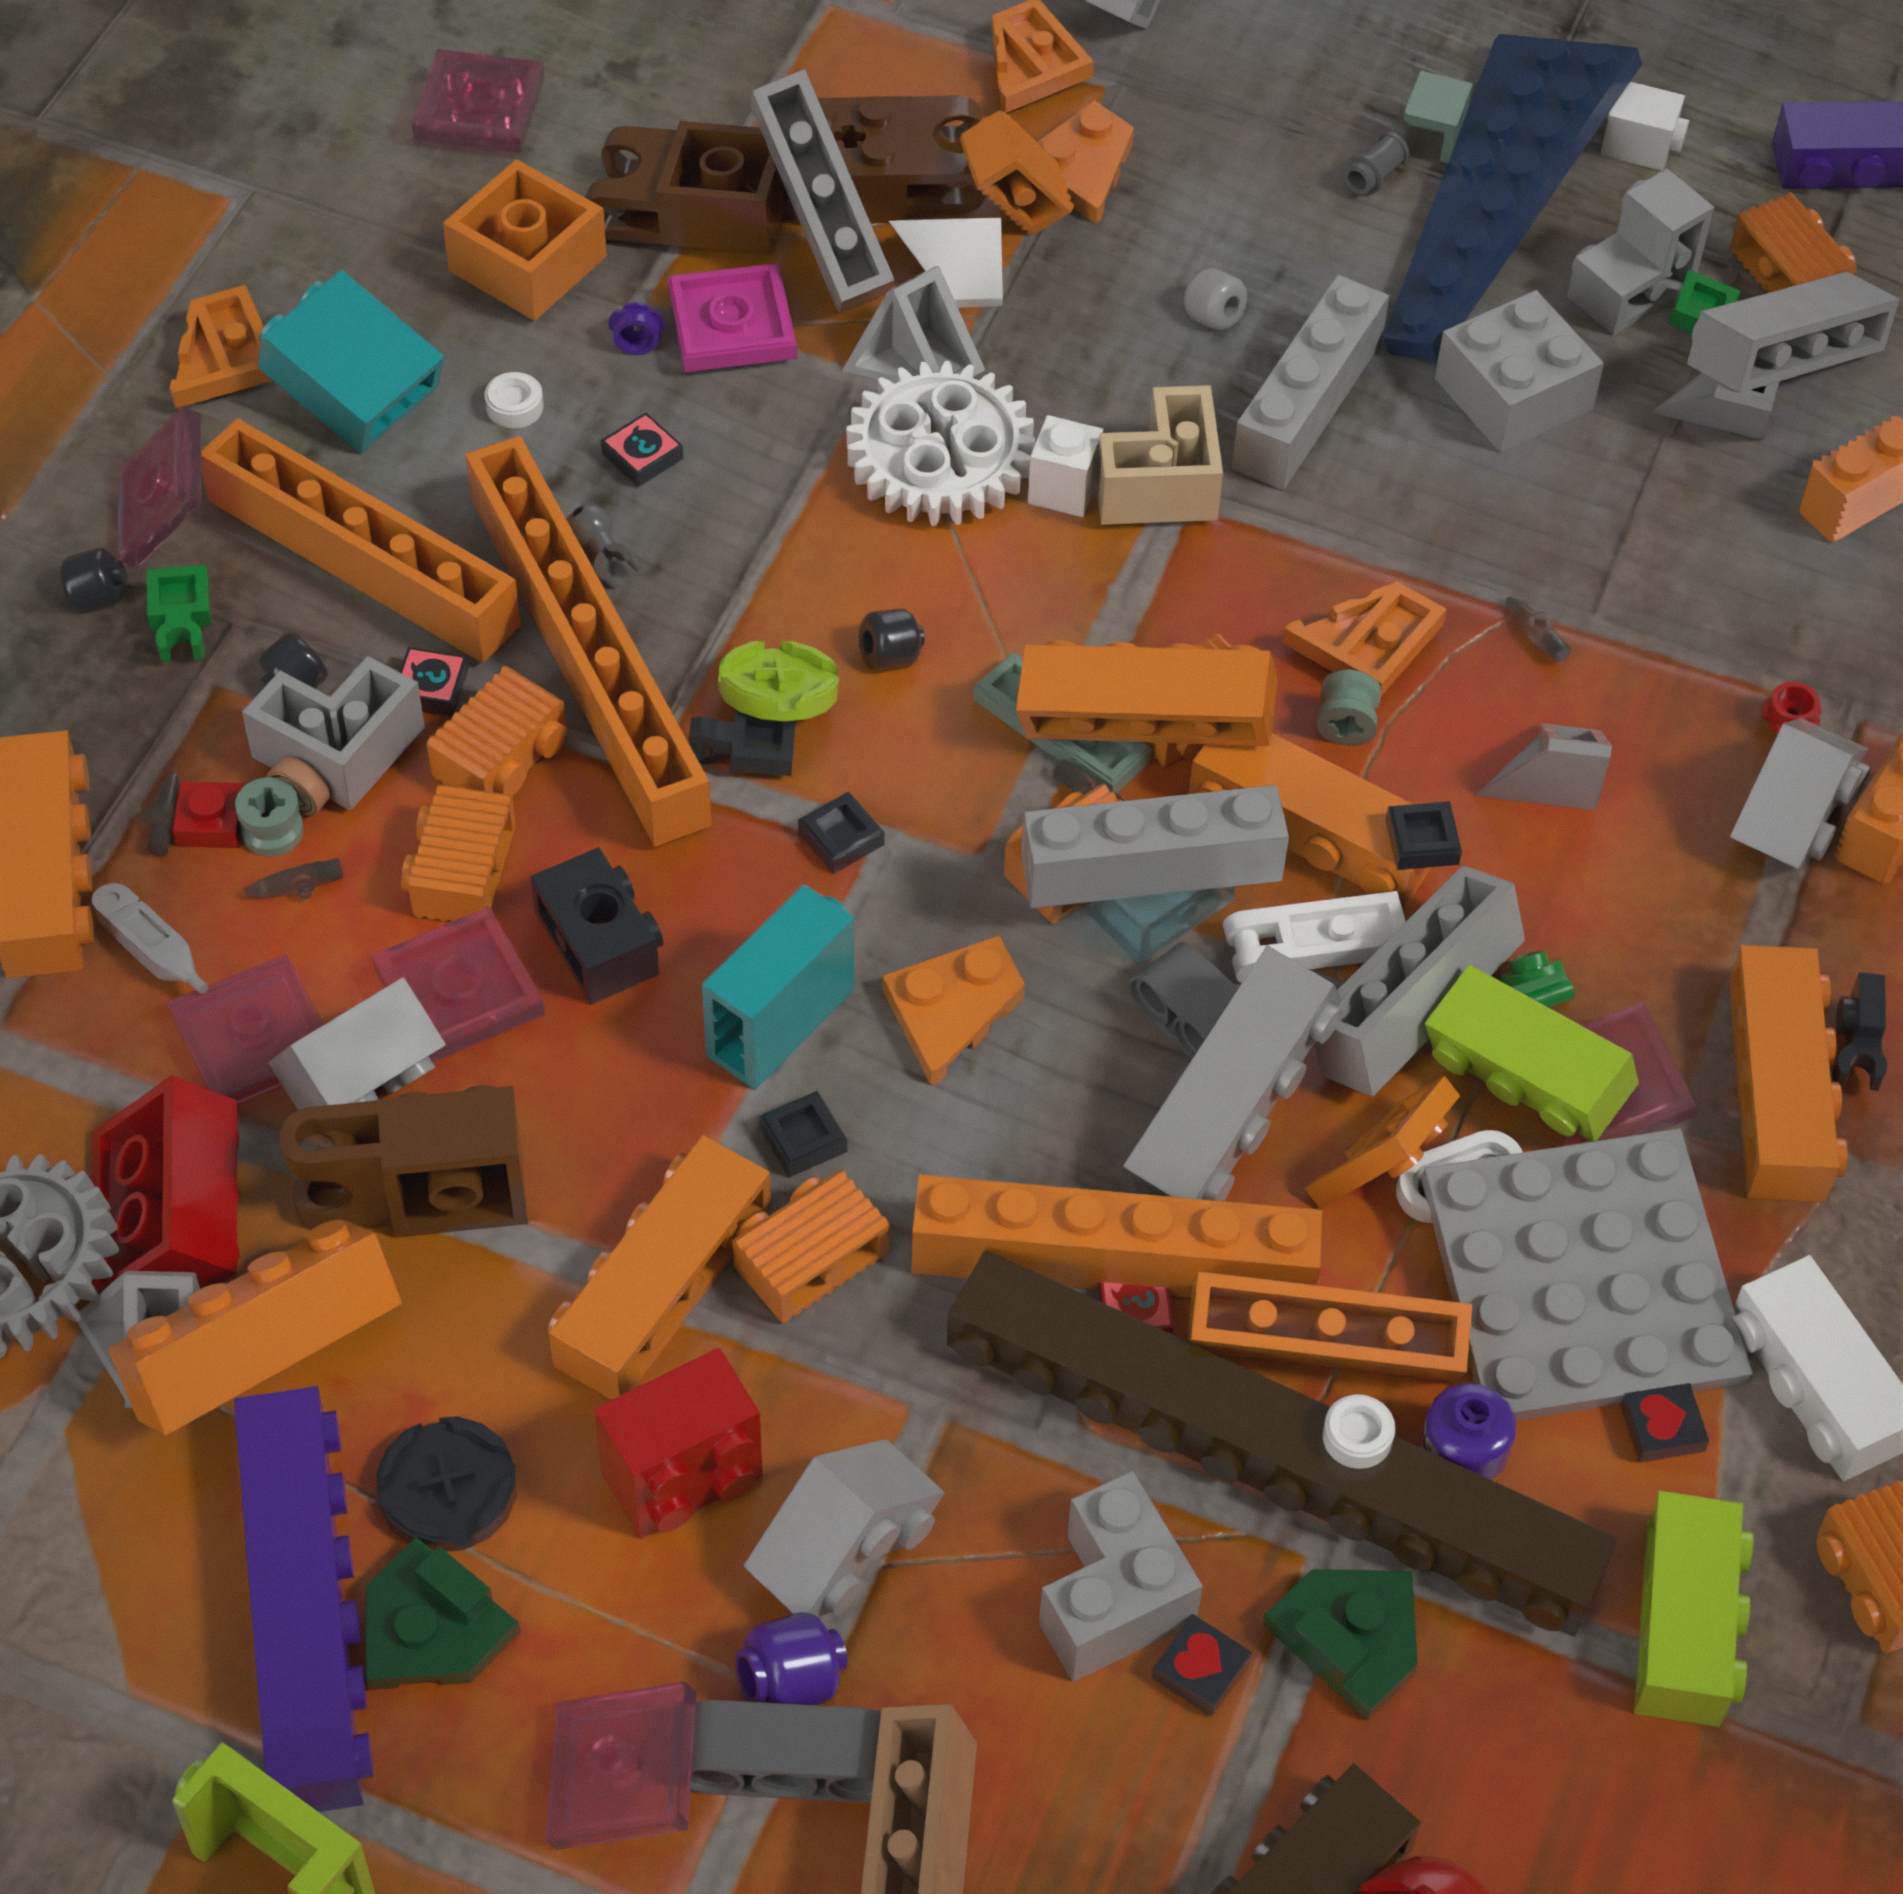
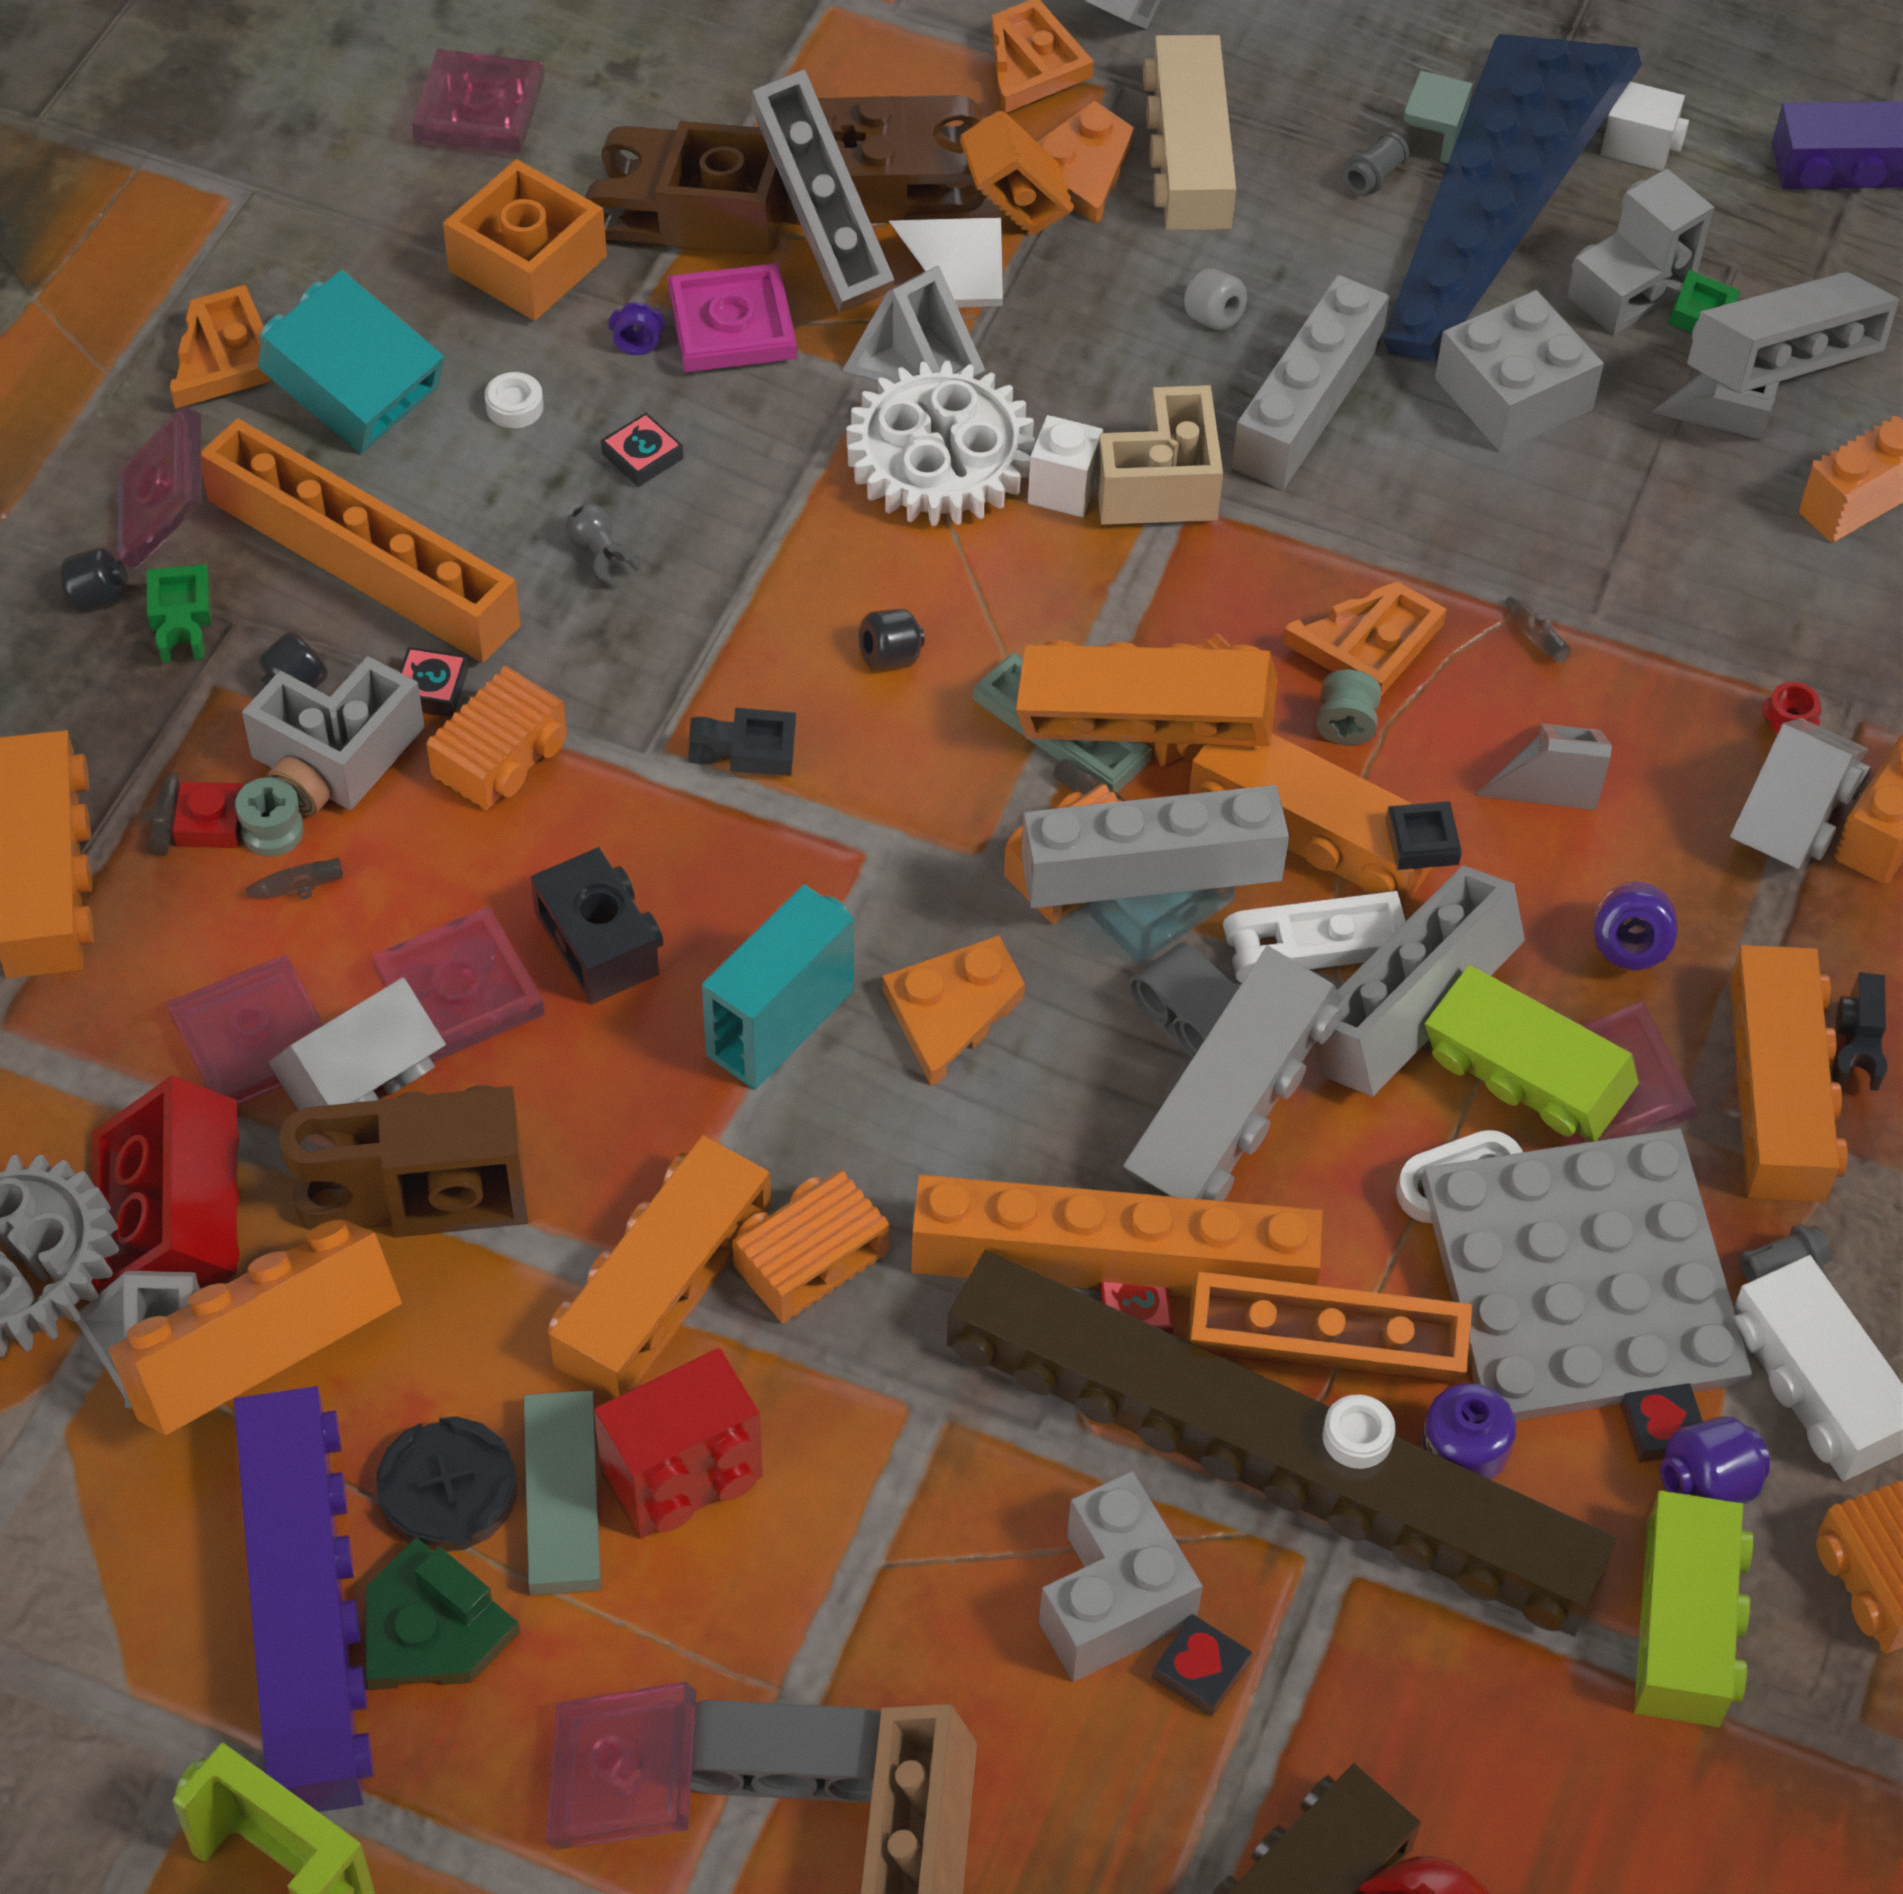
light grey piece [92,883,208,994] -> none
orange brick [401,784,516,928] -> none
orange brick [465,436,712,847] -> none
lime tile [717,641,839,721] -> none
dark purple head [735,1612,848,1705] -> none
light grey brick [743,1439,945,1617] -> none
black tile [759,1091,848,1178] -> none
black tile [798,791,885,874] -> none
dark green plate [1262,1569,1418,1720] -> none
orange wing [1304,1075,1460,1209] -> none
green plate [1500,949,1575,1008] -> none
orange brick [1730,192,1857,293] -> none
none -> sand green tile [524,1390,601,1595]
none -> tan brick [1143,35,1236,230]
none -> dark purple head [1593,881,1678,971]
none -> dark purple head [1660,1416,1770,1505]
none -> dark grey pin [1739,1224,1832,1283]

